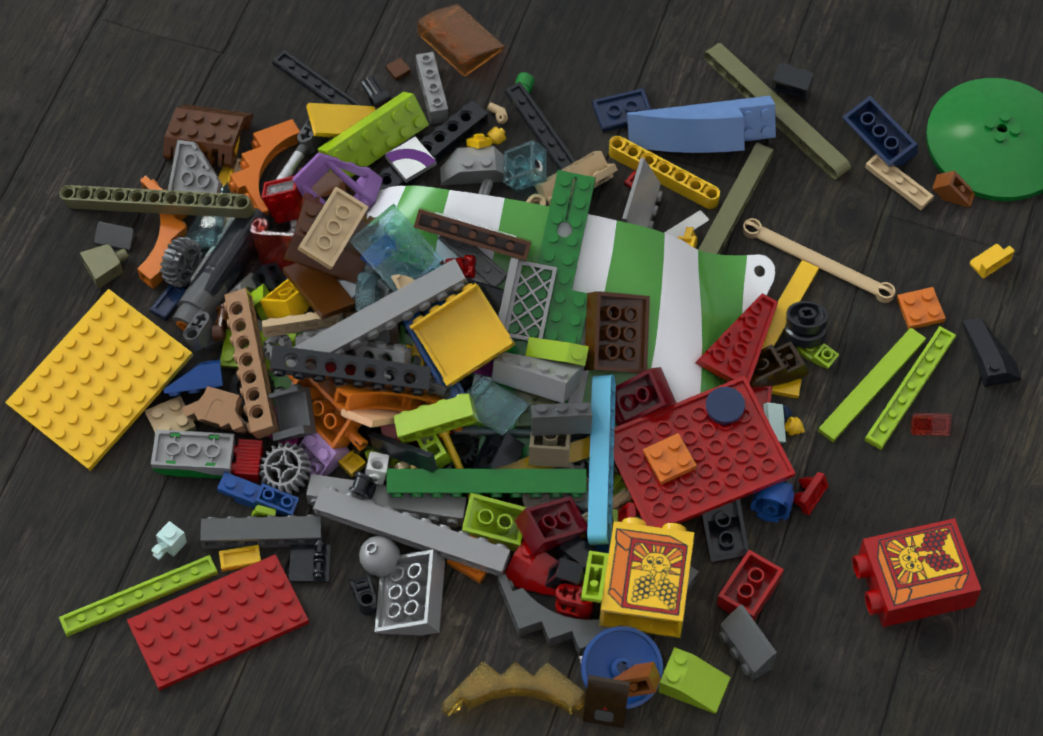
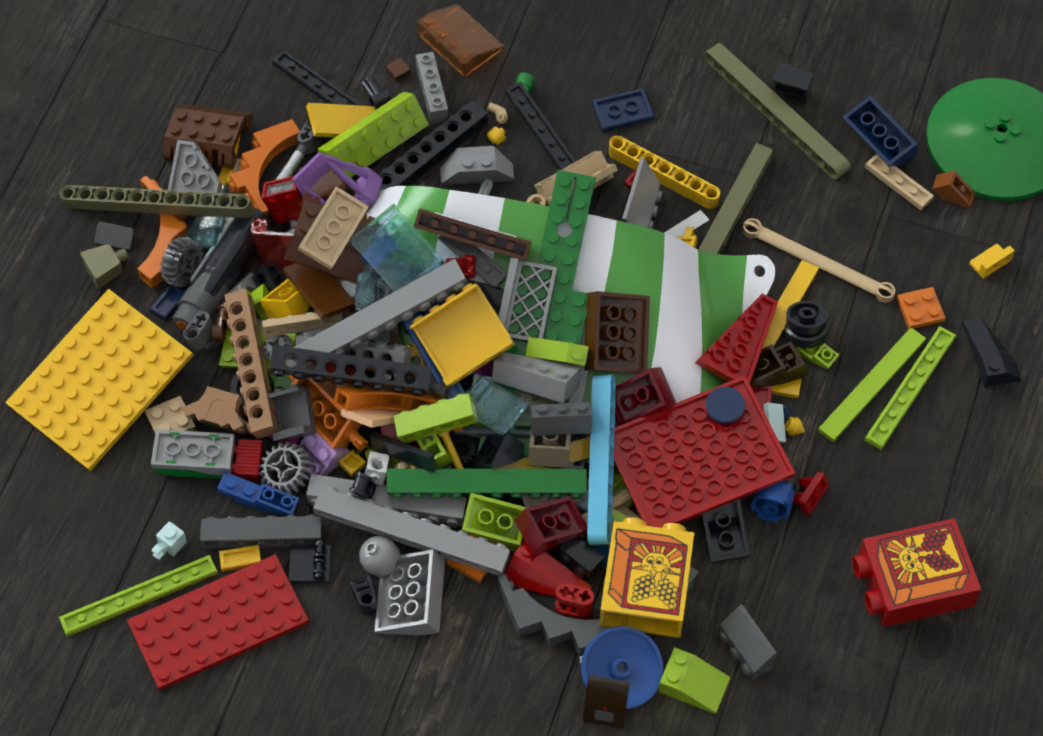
blue slope [164,359,224,396] -> none
lime tile [251,505,276,517] -> none
tile [385,137,436,183] -> none
tan tile [391,274,415,289] -> none
clear yellow arch [442,661,585,717] -> none
yellow plate [466,134,492,149] -> none
clear light blue brick [504,140,547,192] -> none
black brick [545,558,585,593] -> none
lime slope [581,551,609,603] -> none
dark orange slope [613,662,661,697] -> none
red tile [618,502,639,522] -> none
medium blue slope [627,96,776,153] -> none
orange plate [643,433,697,485] -> none
red brick [716,550,784,621] -> none
clear red slope [910,413,952,436] -> none

